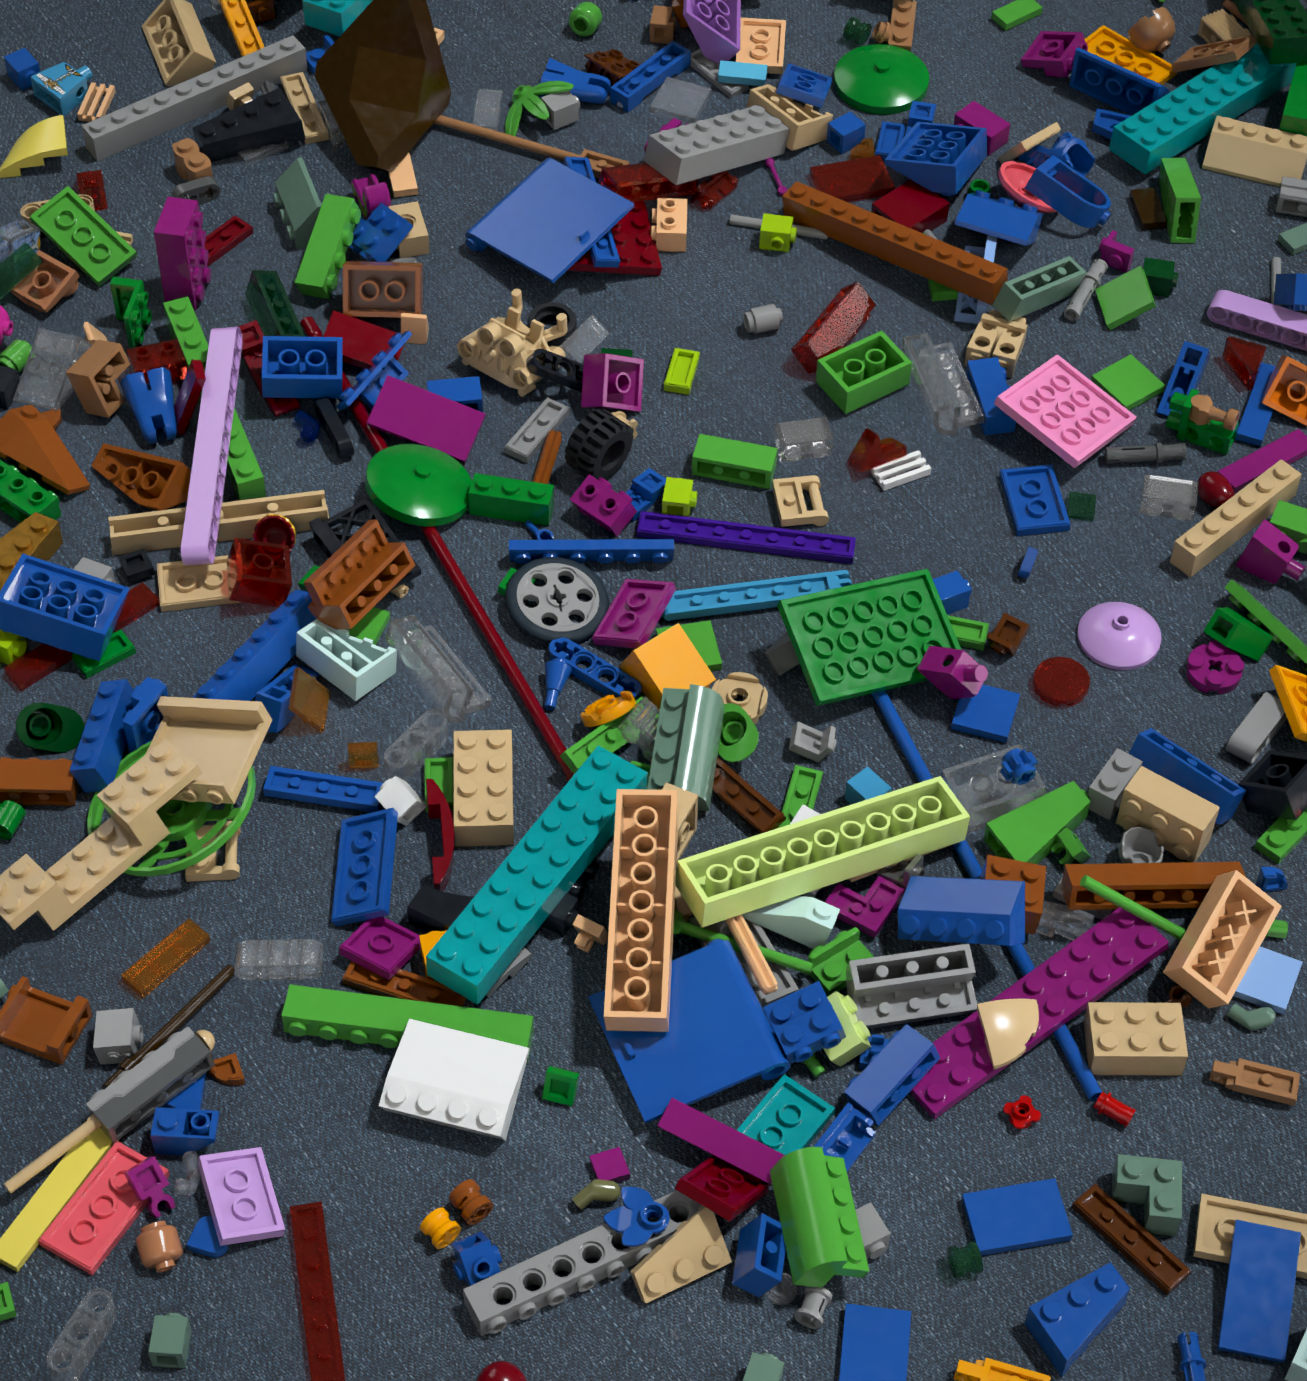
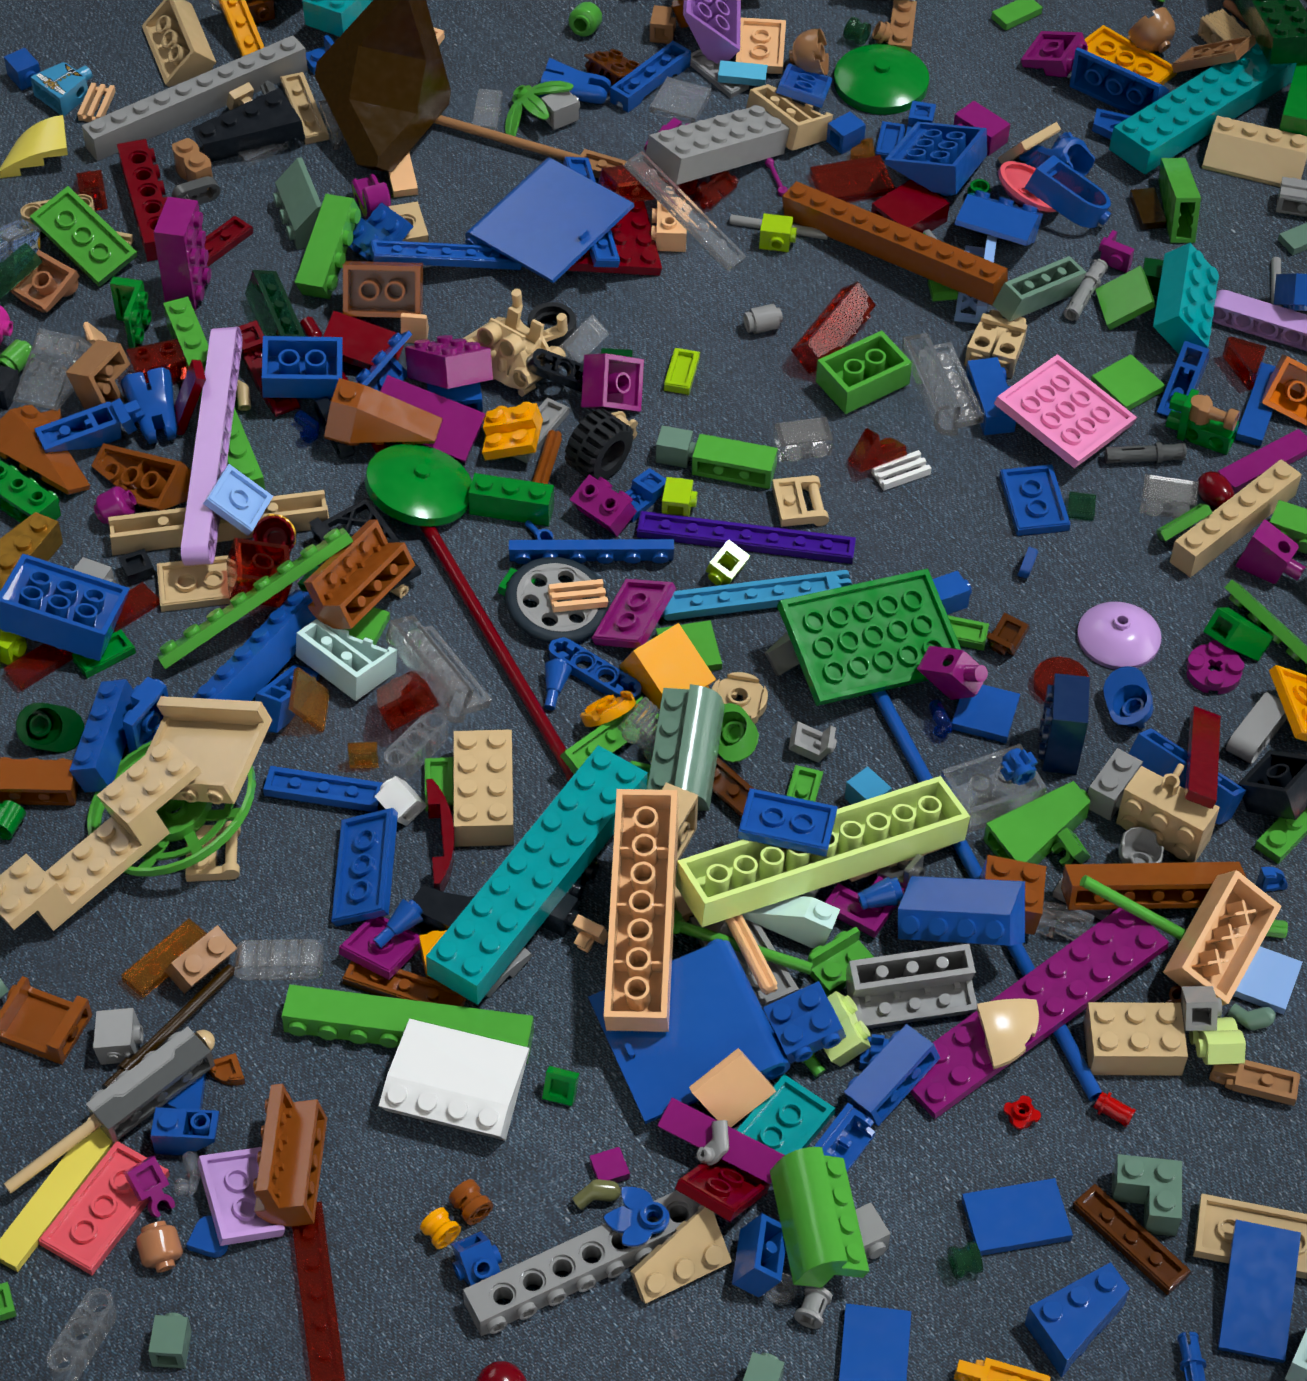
none -> blue slope [34,401,122,453]
none -> magenta head [94,486,137,525]
none -> blue tile [111,398,145,435]
none -> dark red brick [117,139,167,262]
none -> bright green plate [157,528,353,669]
none -> medium nougat brick [165,925,237,994]
none -> light blue tile [203,464,273,536]
none -> tan arm [236,380,251,411]
none -> dark orange brick [253,1083,327,1226]
none -> dark orange wedge [324,378,443,445]
none -> blue tile [369,240,522,270]
none -> blue cone [373,899,423,949]
none -> clear red torso [377,671,439,732]
none -> magenta brick [405,335,493,389]
none -> light orange plate [482,402,543,461]
none -> light nougat tile [547,579,608,613]
none -> clear tile [624,151,747,272]
none -> sand green brick [656,425,696,468]
none -> light nougat tile [689,1048,776,1127]
none -> light grey arm [697,1120,729,1166]
none -> brick [705,539,750,586]
none -> blue tile [737,788,838,857]
none -> medium nougat cylinder [789,28,829,76]
none -> blue cone [857,877,903,910]
none -> clear blue arm [929,700,953,739]
none -> dark blue brick [1037,673,1090,775]
none -> blue piece [1103,666,1153,729]
none -> teal brick [1153,243,1219,354]
none -> bright green tile [1156,503,1212,541]
none -> tan hand [1160,763,1184,795]
none -> light grey brick [1181,986,1222,1031]
none -> dark red tile [1185,706,1221,809]
none -> yellowish green brick [1189,1017,1246,1065]

